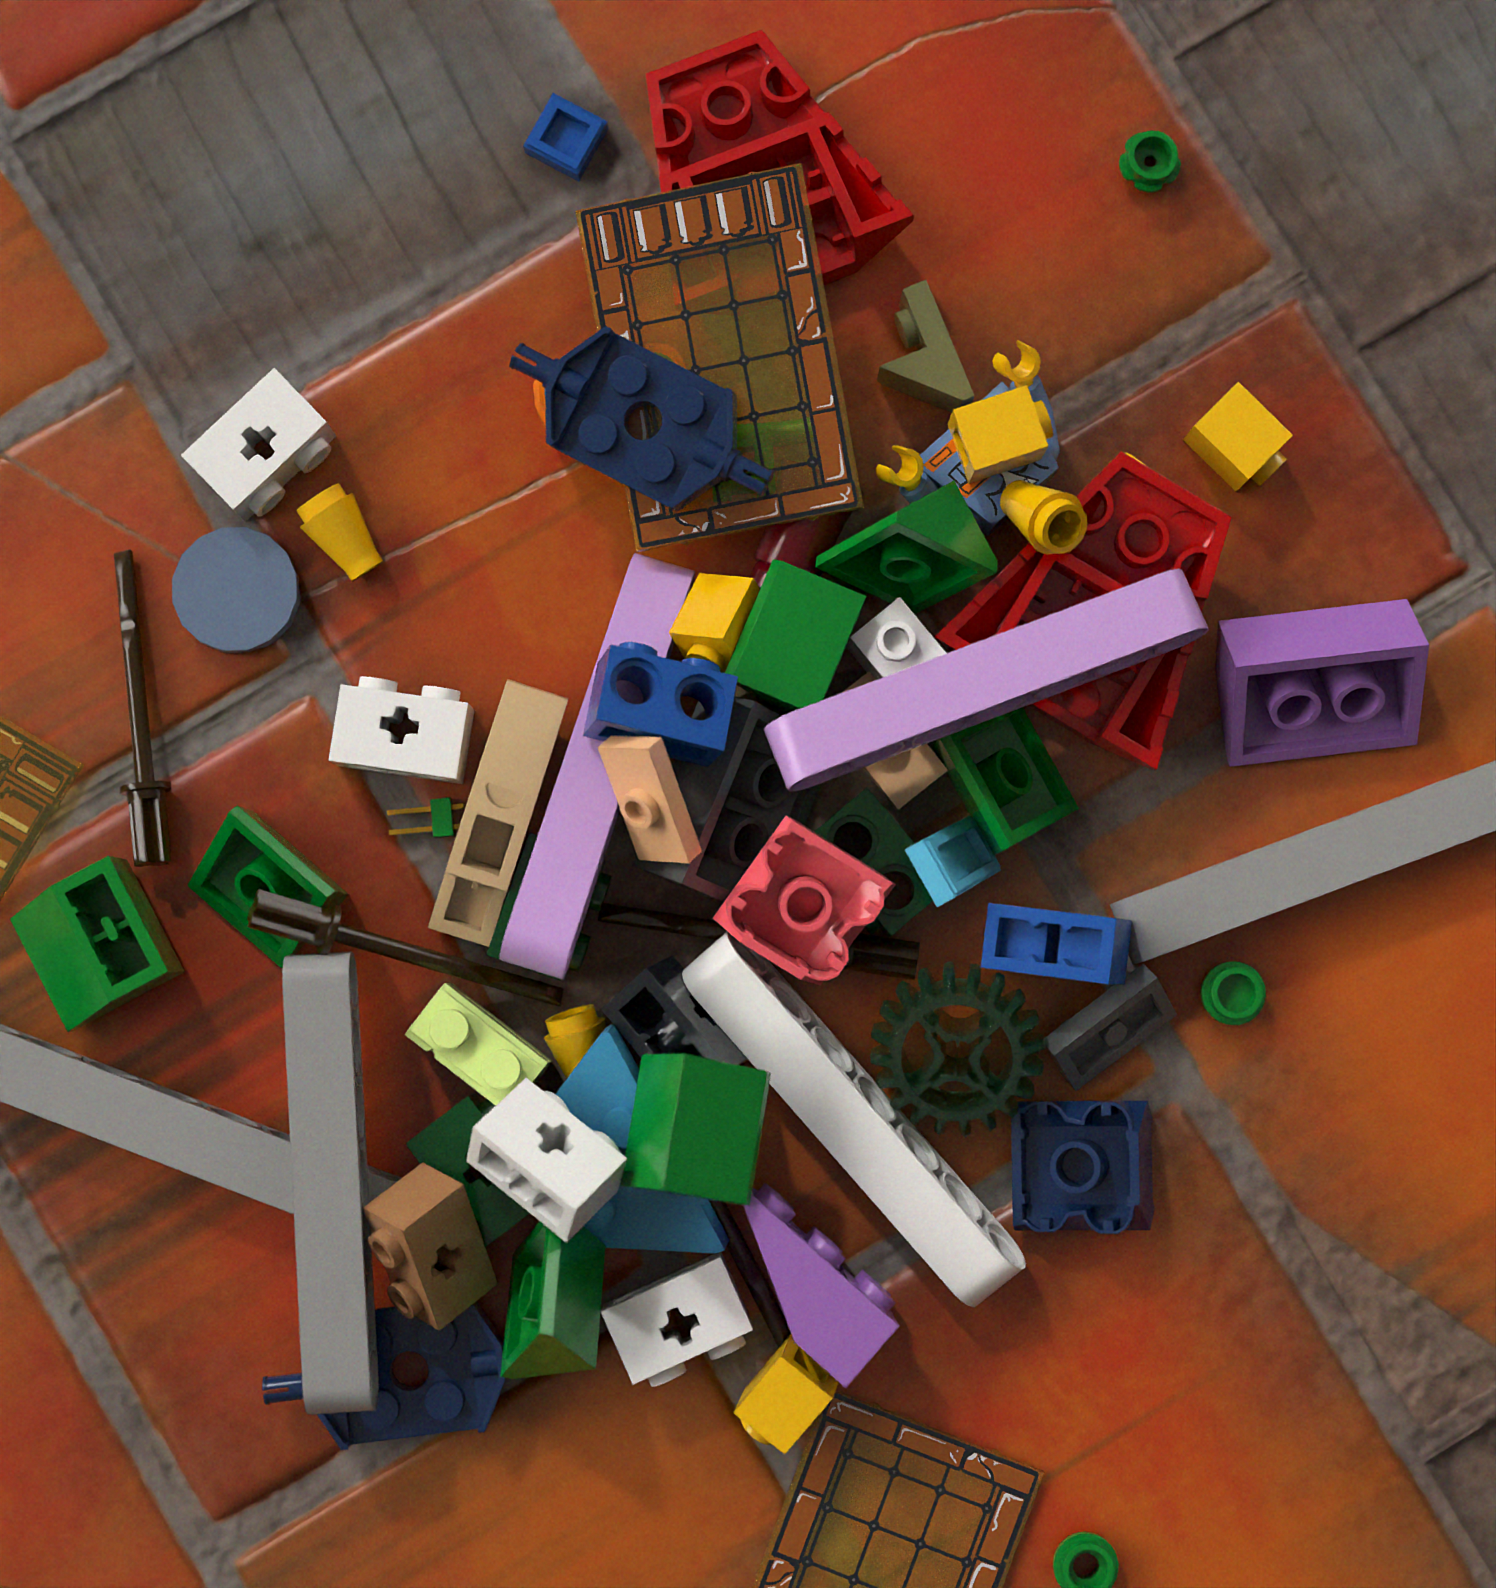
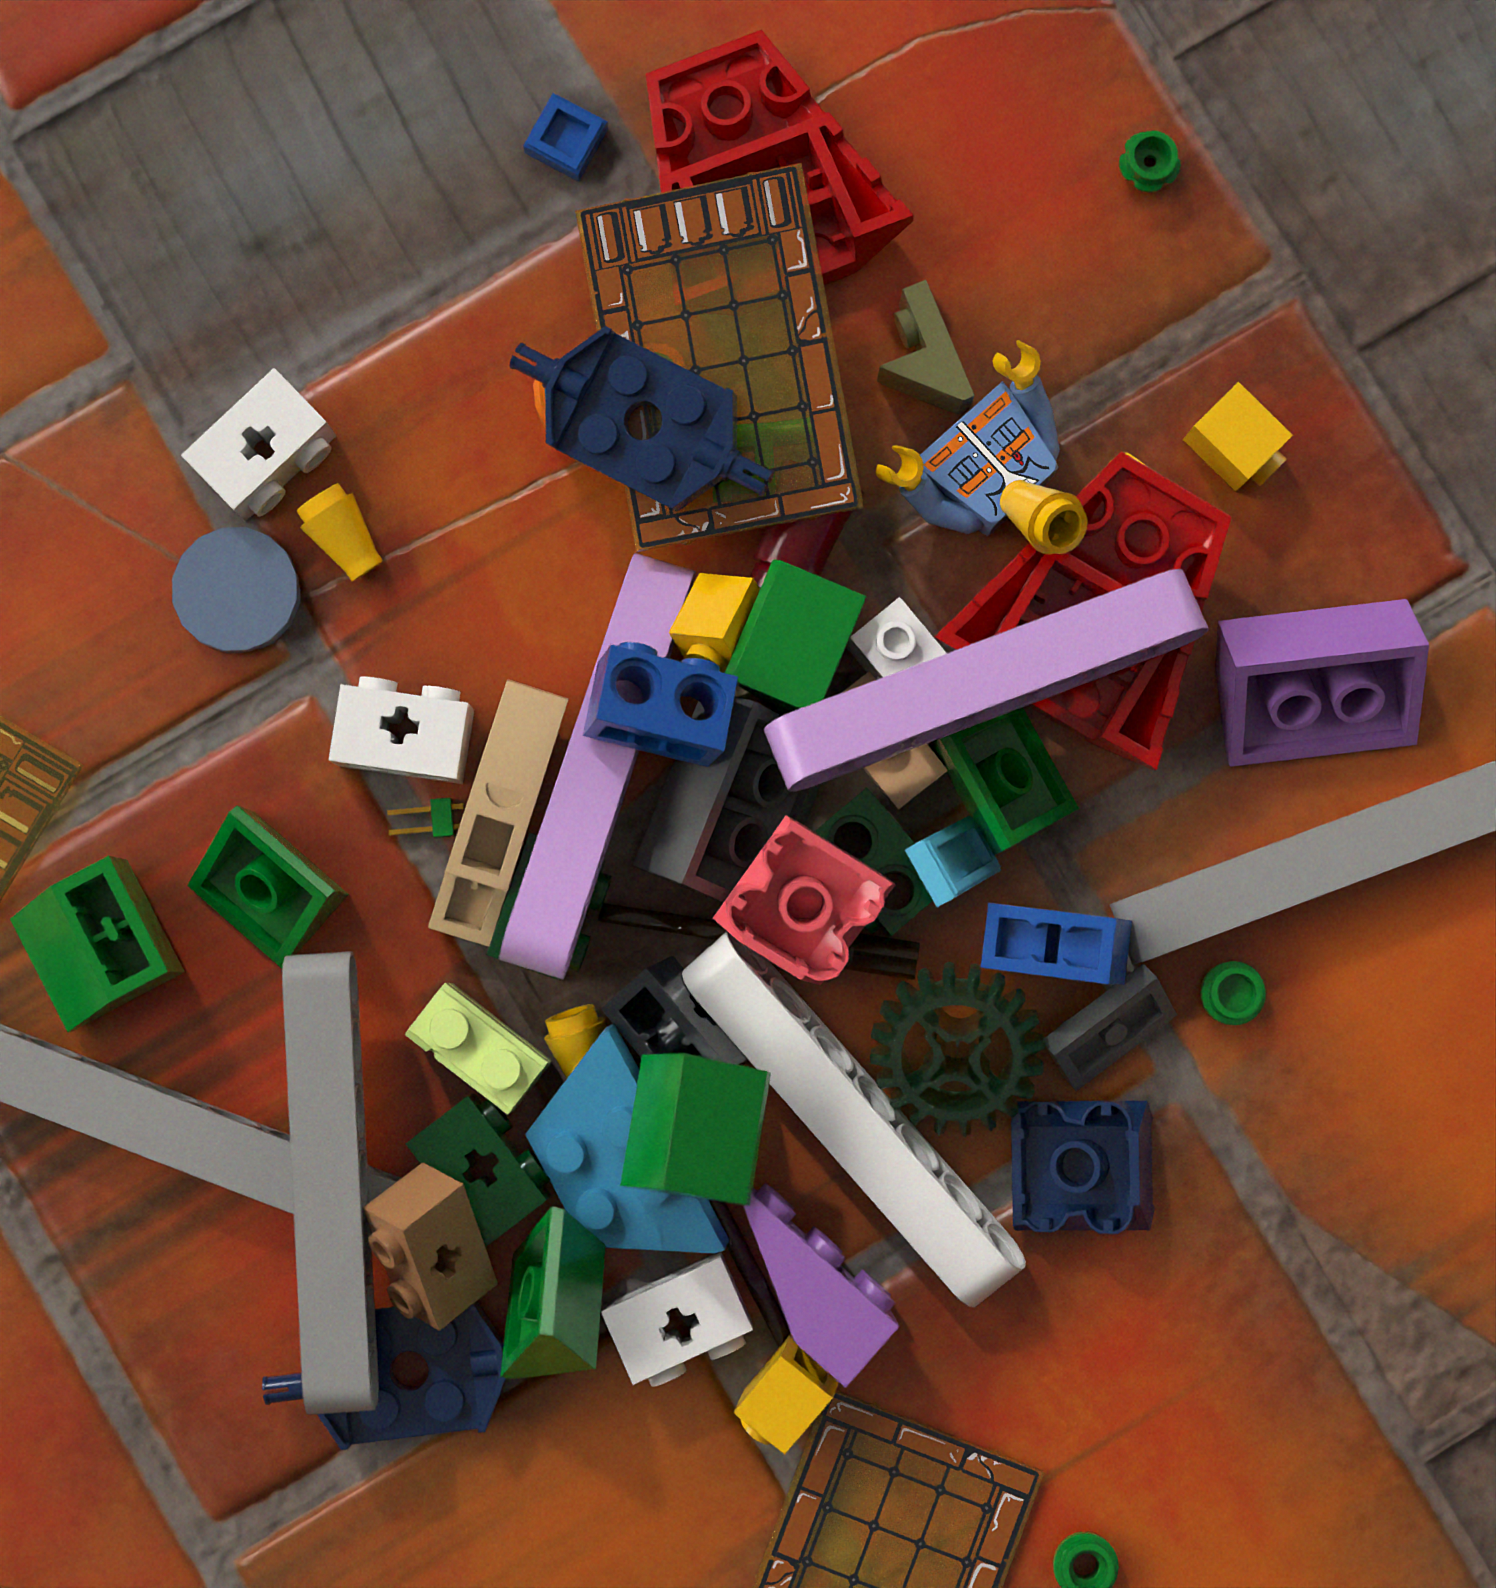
dark brown piece [114,549,172,867] -> none
dark brown piece [247,889,564,1006] -> none
white brick [466,1078,627,1243] -> none
light nougat plate [597,736,702,864] -> none
green slope [815,481,998,614] -> none
yellow brick [948,385,1053,484] -> none

